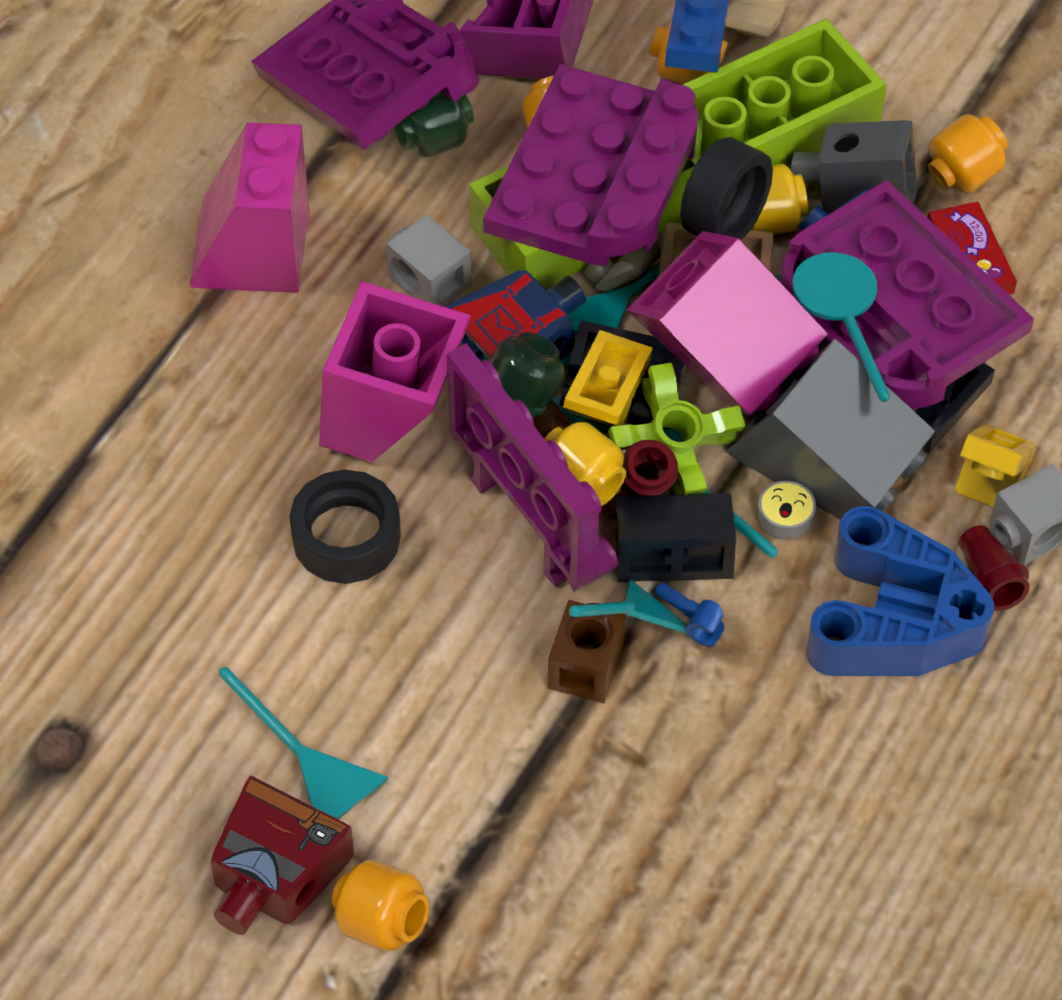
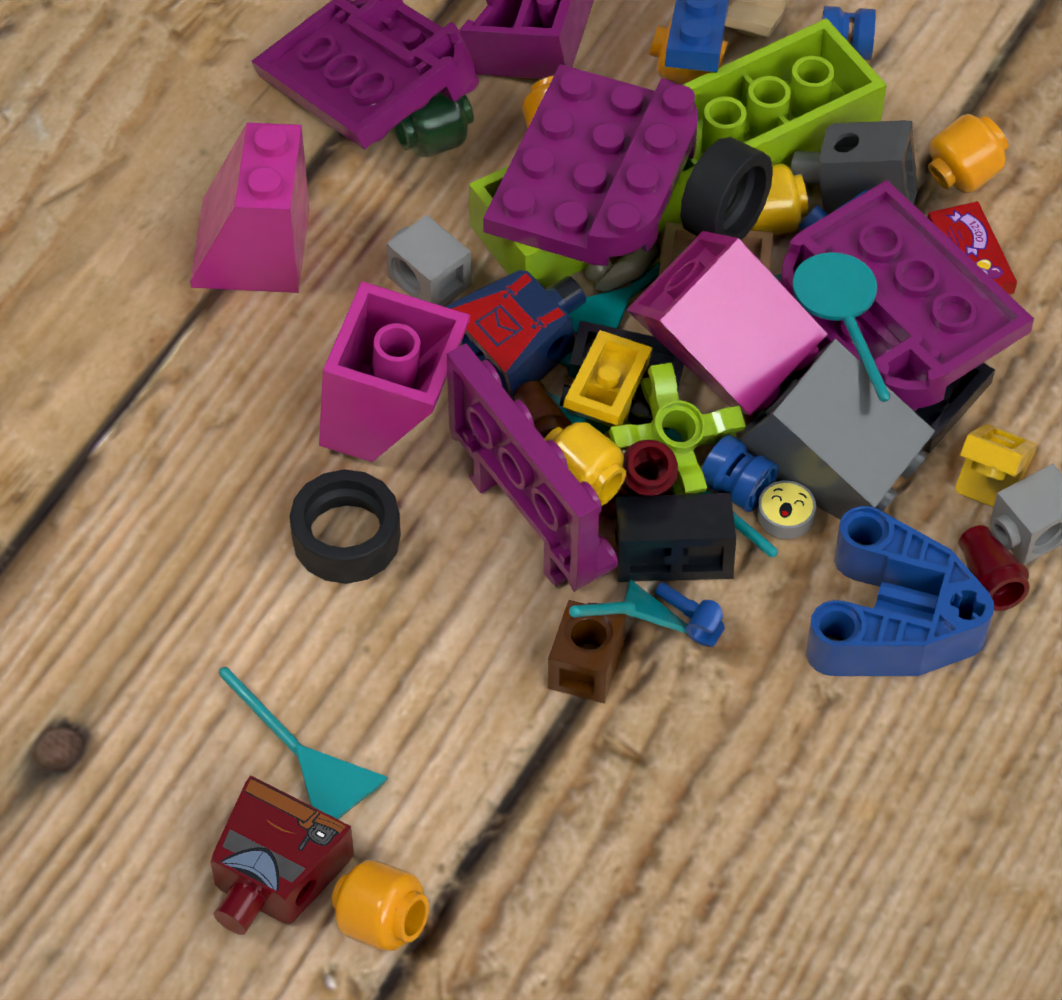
clear green head [489,332,565,417] -> none
none -> blue wheel [701,435,779,512]
none -> blue wheel [822,6,876,60]

